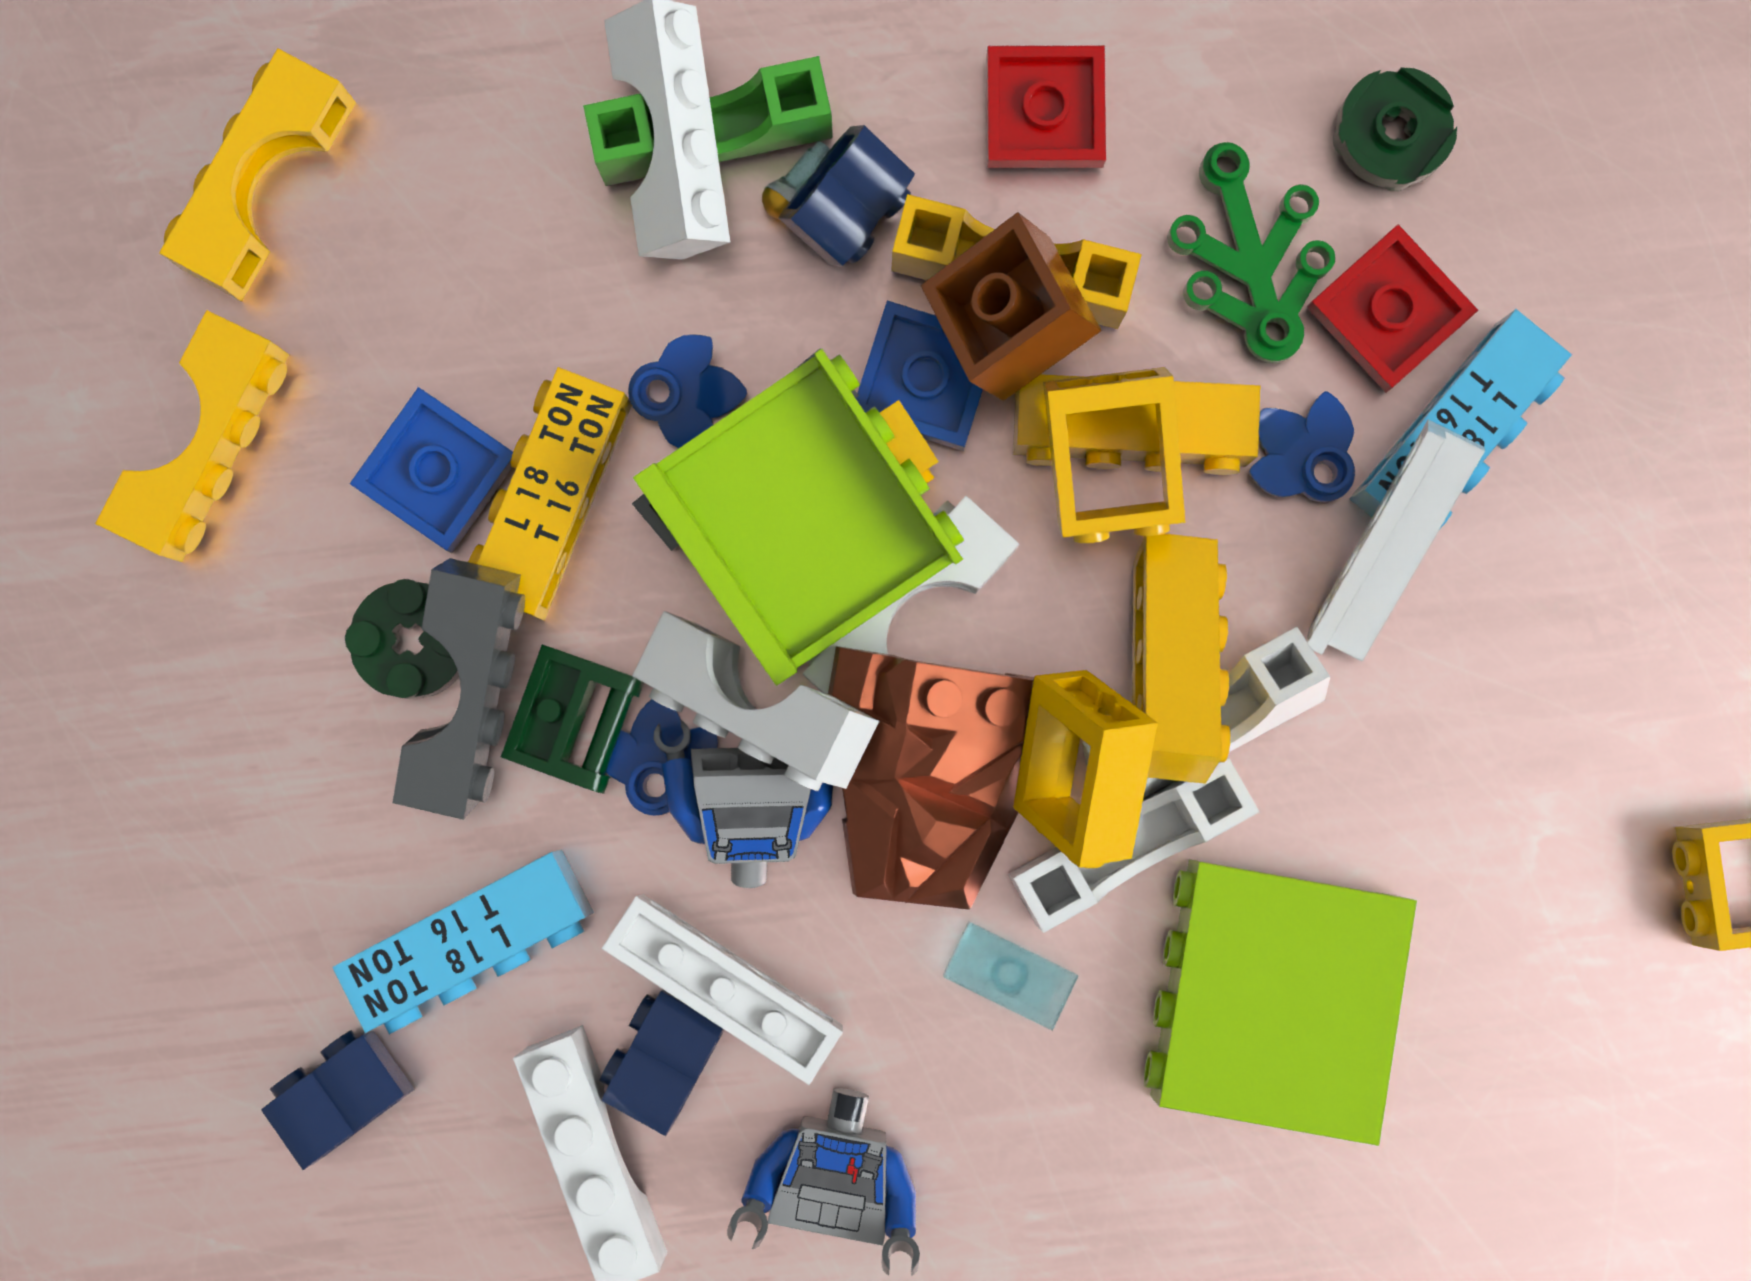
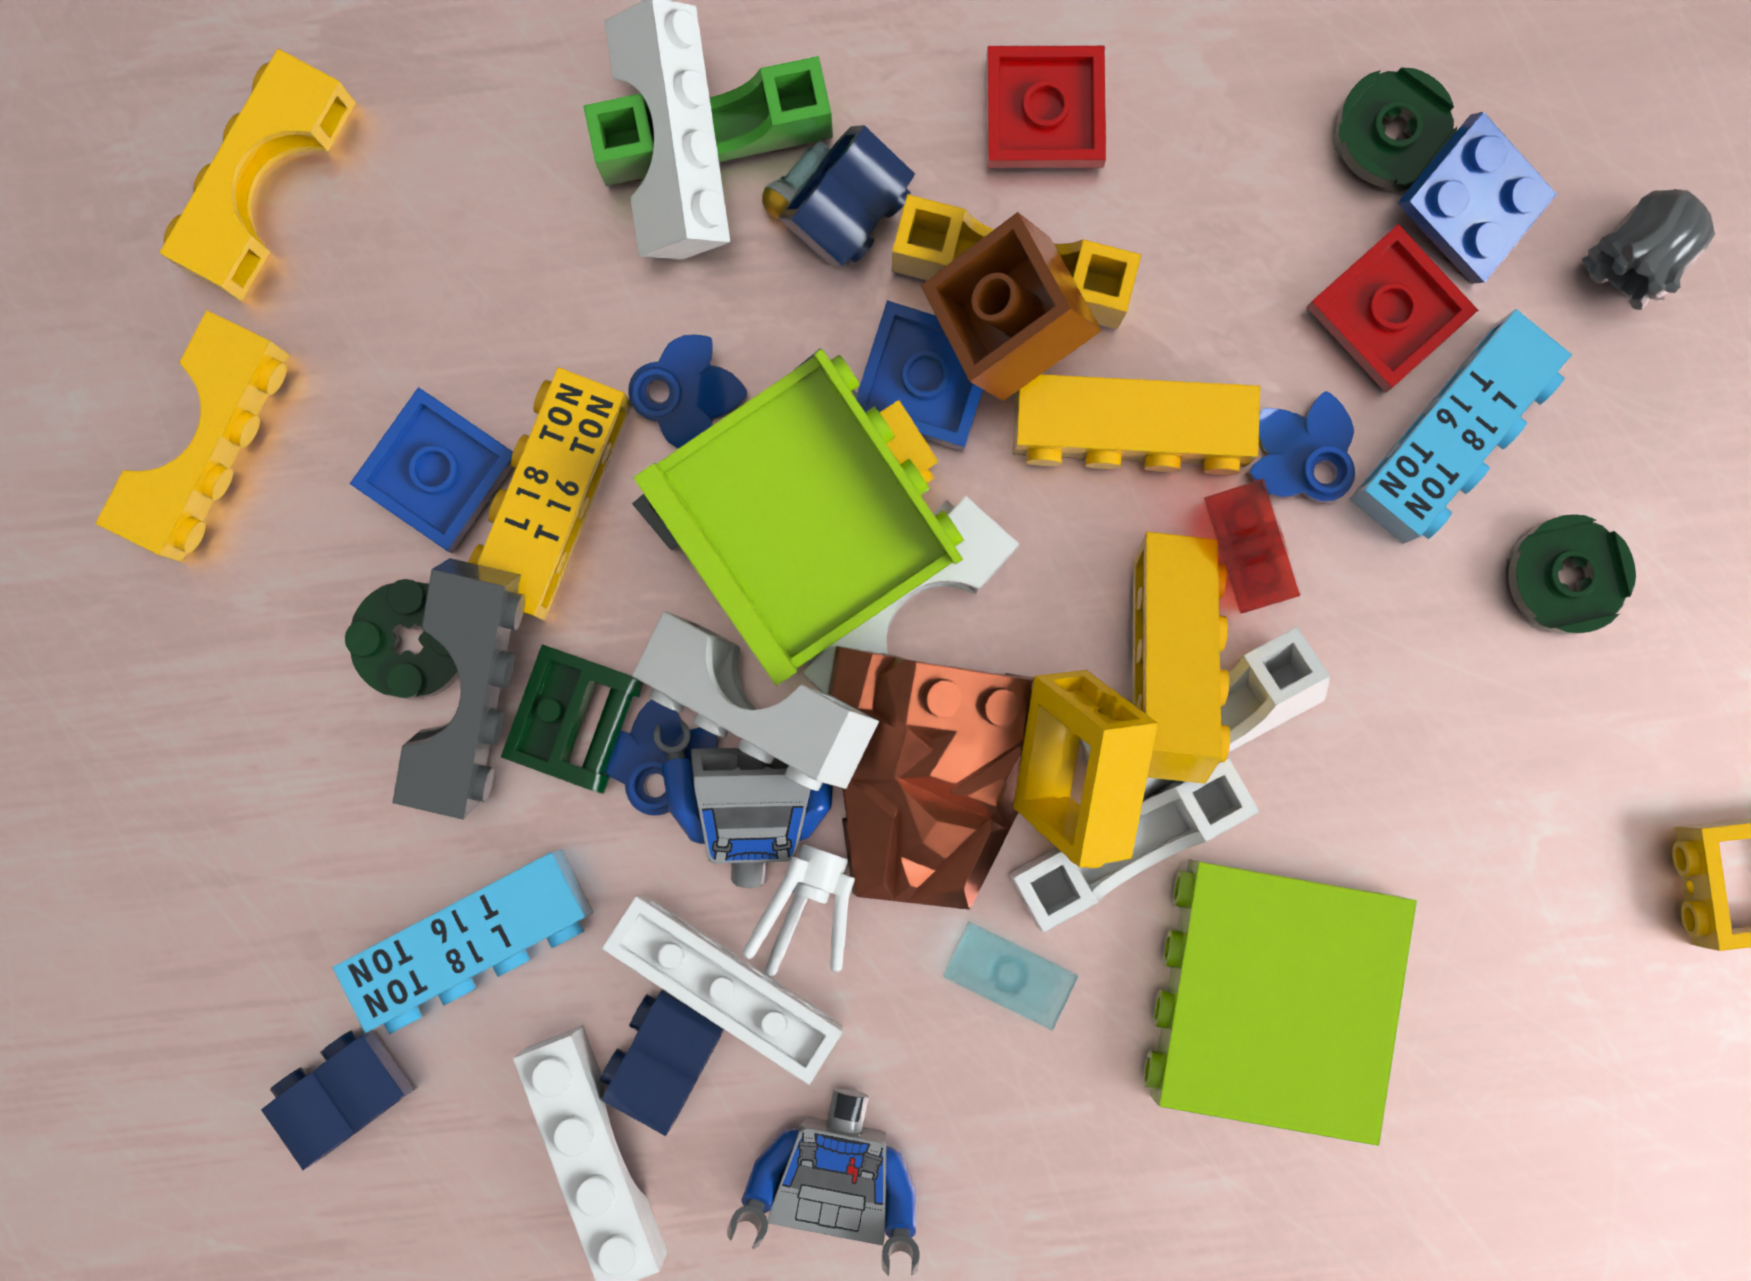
yellow window [1043,367,1186,543] -> none
green plant [1167,142,1336,363] -> none
white fence [1307,419,1485,661] -> none
none -> white plant [743,844,855,977]
none -> clear red brick [1204,479,1302,614]
none -> plate [1397,112,1557,284]
none -> dark green plate [1508,514,1636,635]
none -> dark grey piece [1582,189,1715,310]

